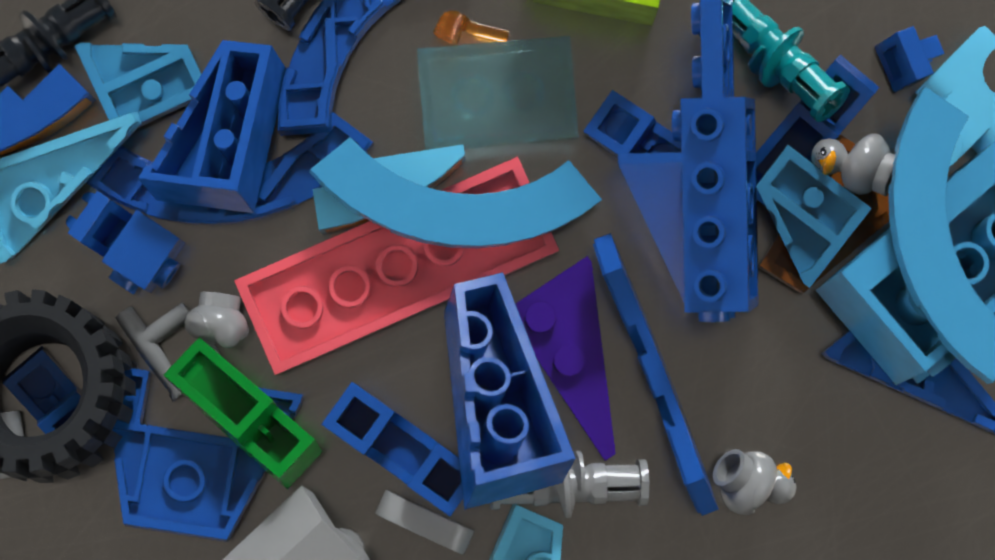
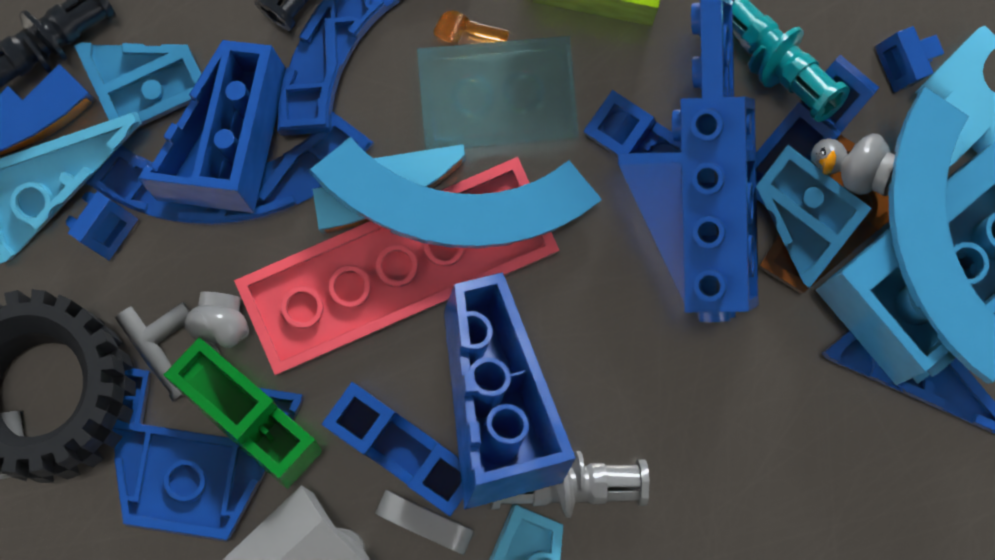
blue slope [3,346,82,434] -> none
blue brick [102,210,186,295] -> none
dark purple wing [515,256,616,461] -> none
blue tile [593,233,719,516] -> none
light grey animal [713,449,797,515] -> none

